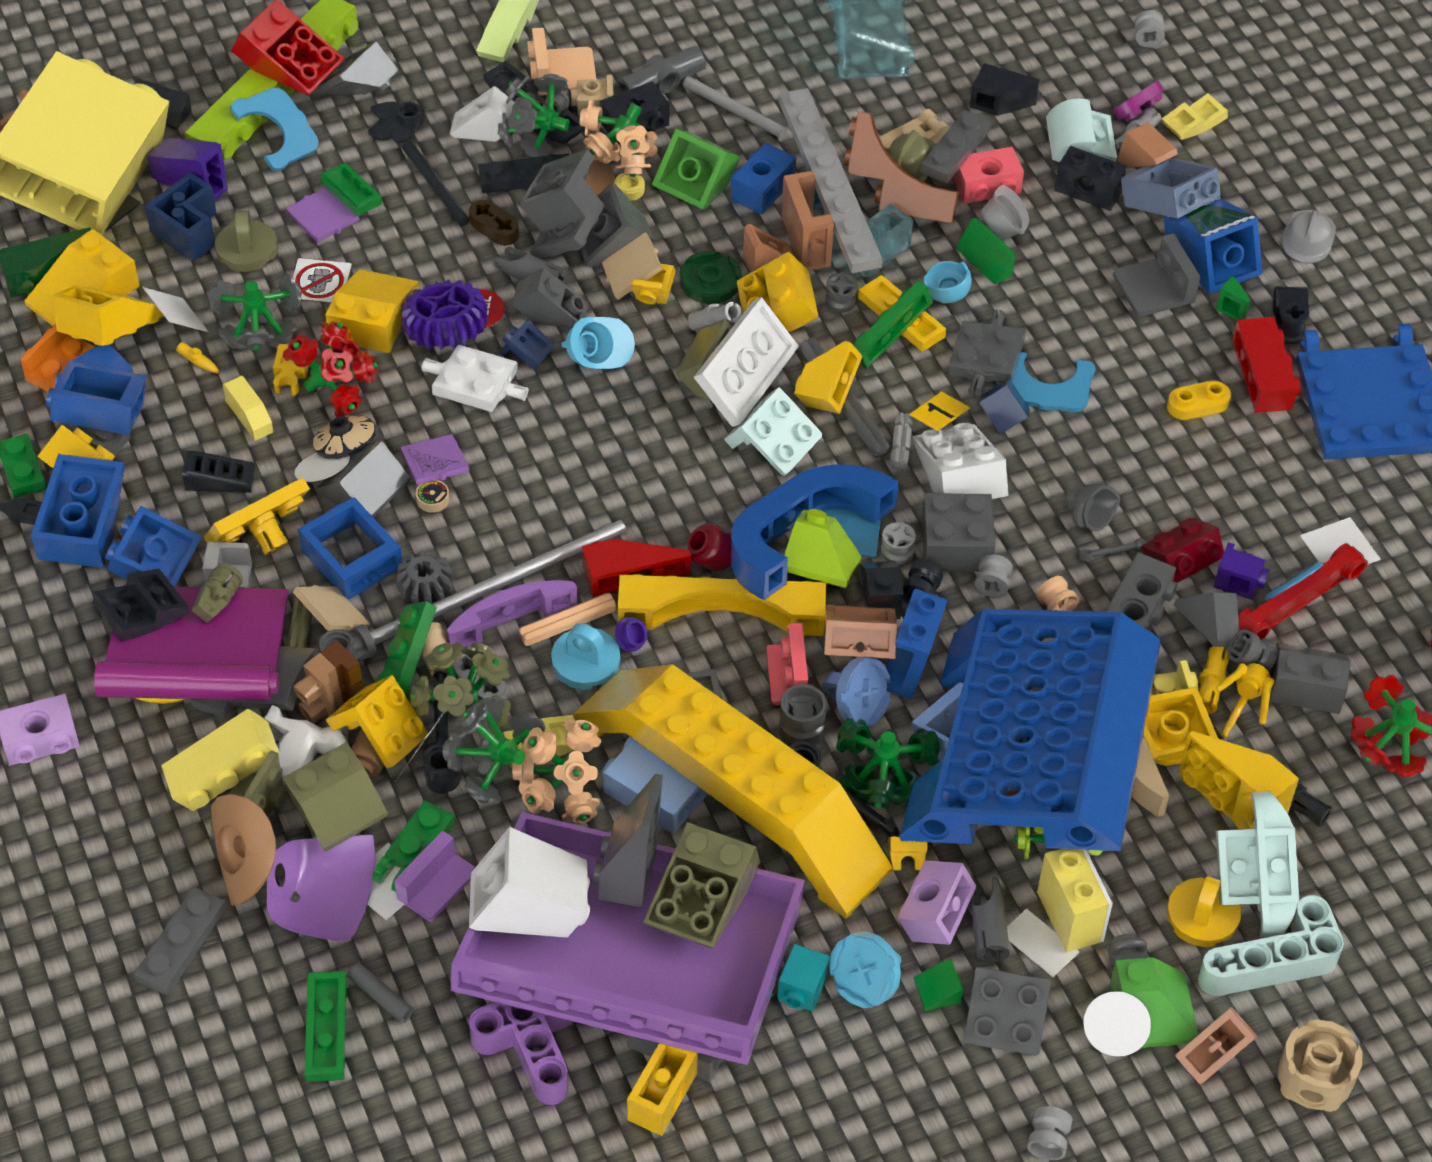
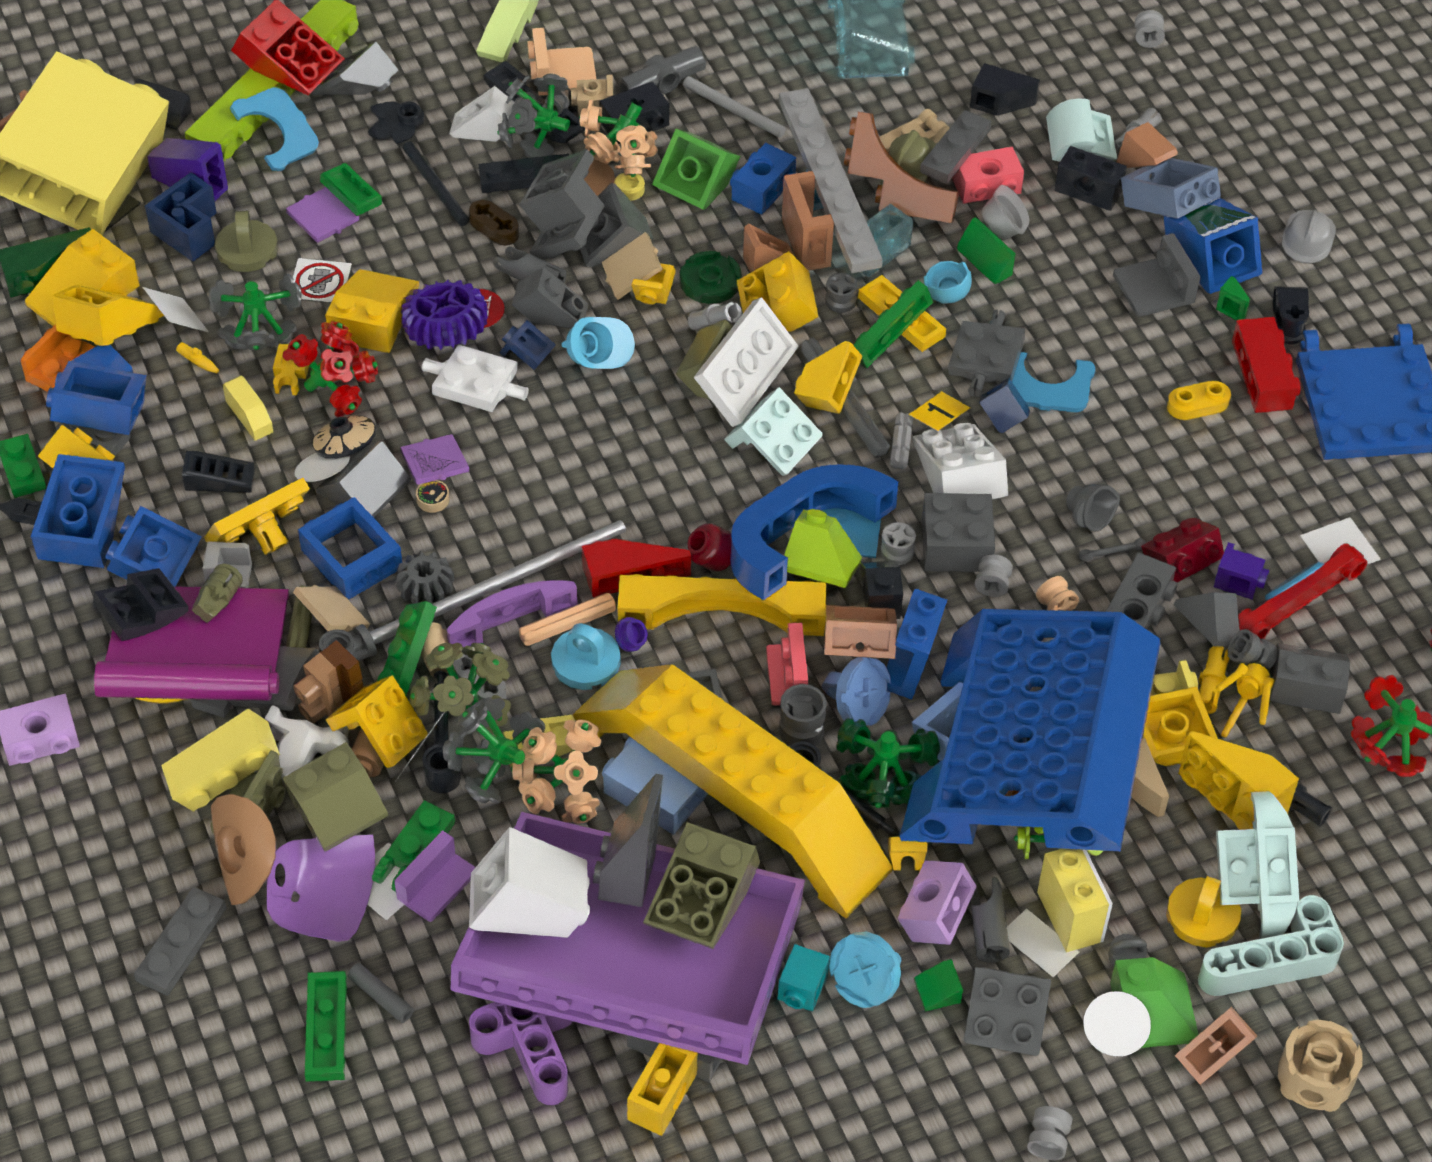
black wheel [902,560,944,604] -> none
magenta plate [1112,80,1165,122] -> none
light yellow slope [1161,93,1228,140] -> none

